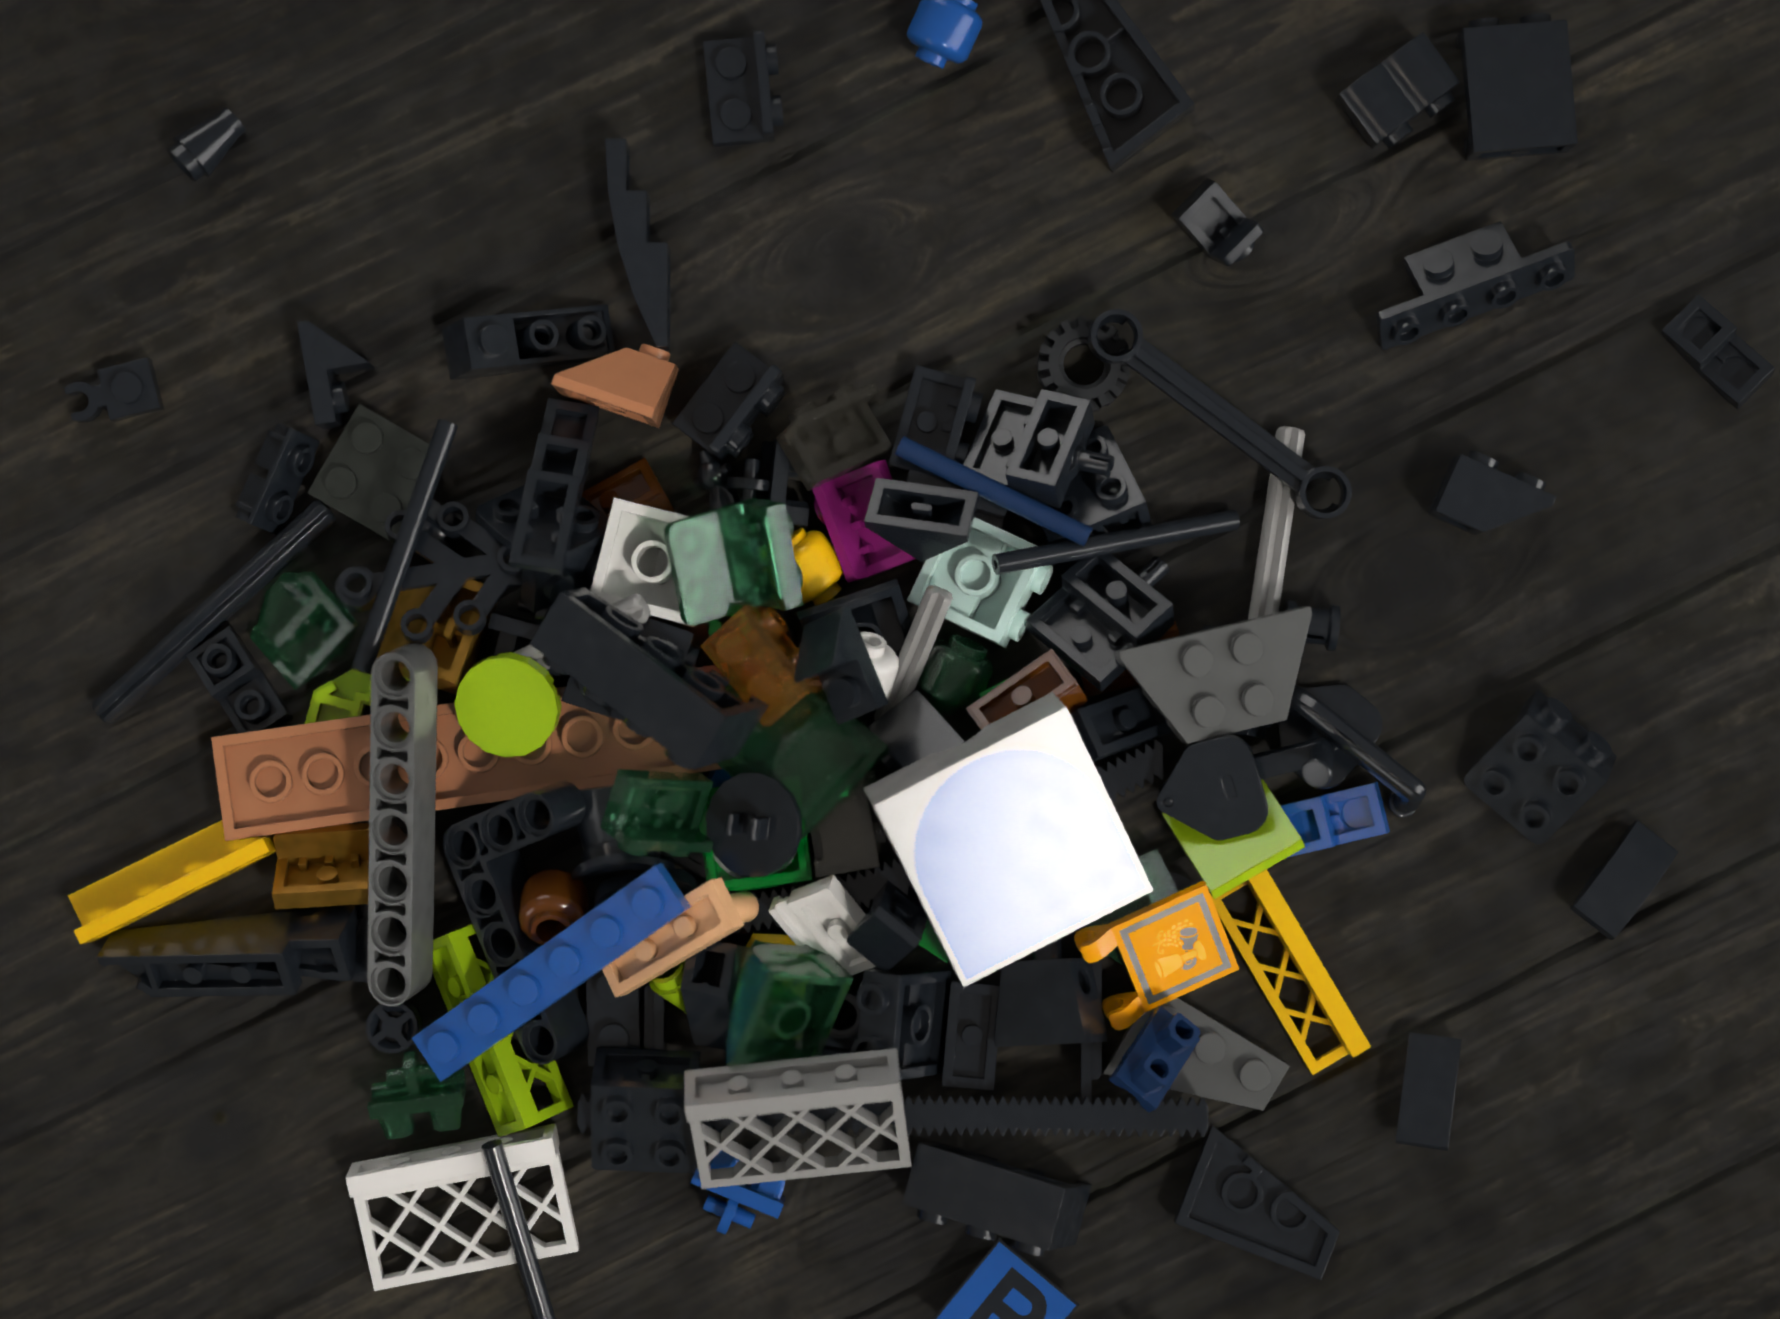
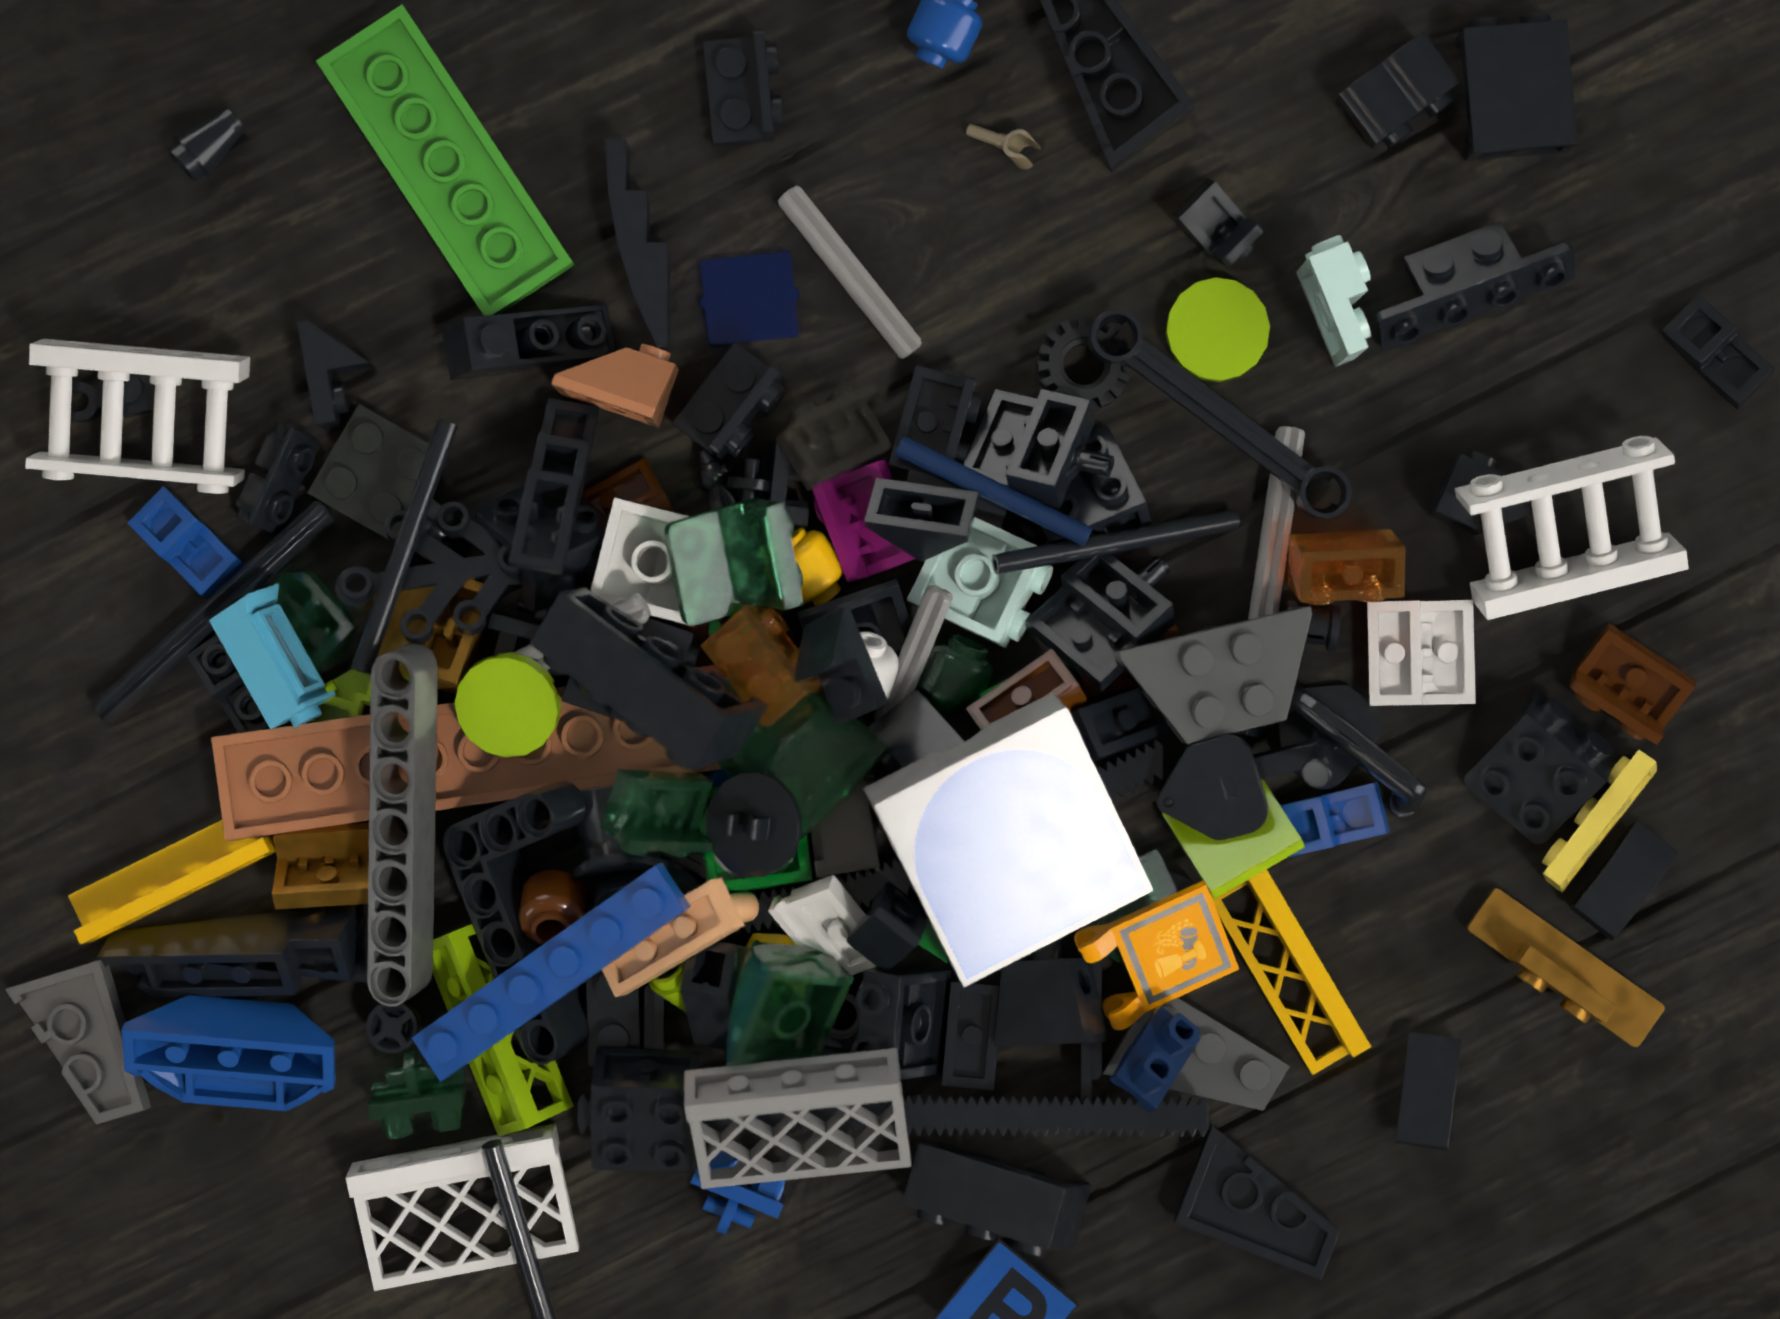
none -> dark grey wing [5,960,151,1125]
none -> white fence [25,339,250,494]
none -> blue wedge [122,995,336,1111]
none -> blue slope [128,486,245,599]
none -> medium azure window [209,583,336,730]
none -> bright green plate [316,4,574,316]
none -> clear blue piece [700,252,800,346]
none -> light grey axle [778,185,921,359]
none -> dark tan hand [966,124,1041,169]
none -> lime tile [1165,277,1270,382]
none -> clear orange brick [1288,529,1406,605]
none -> light aqua plate [1296,235,1371,367]
none -> white slope [1367,600,1476,706]
none -> white fence [1455,436,1689,620]
none -> pearl gold bracket [1467,888,1665,1047]
none -> light yellow plate [1542,750,1657,893]
none -> reddish brown bracket [1570,623,1696,745]

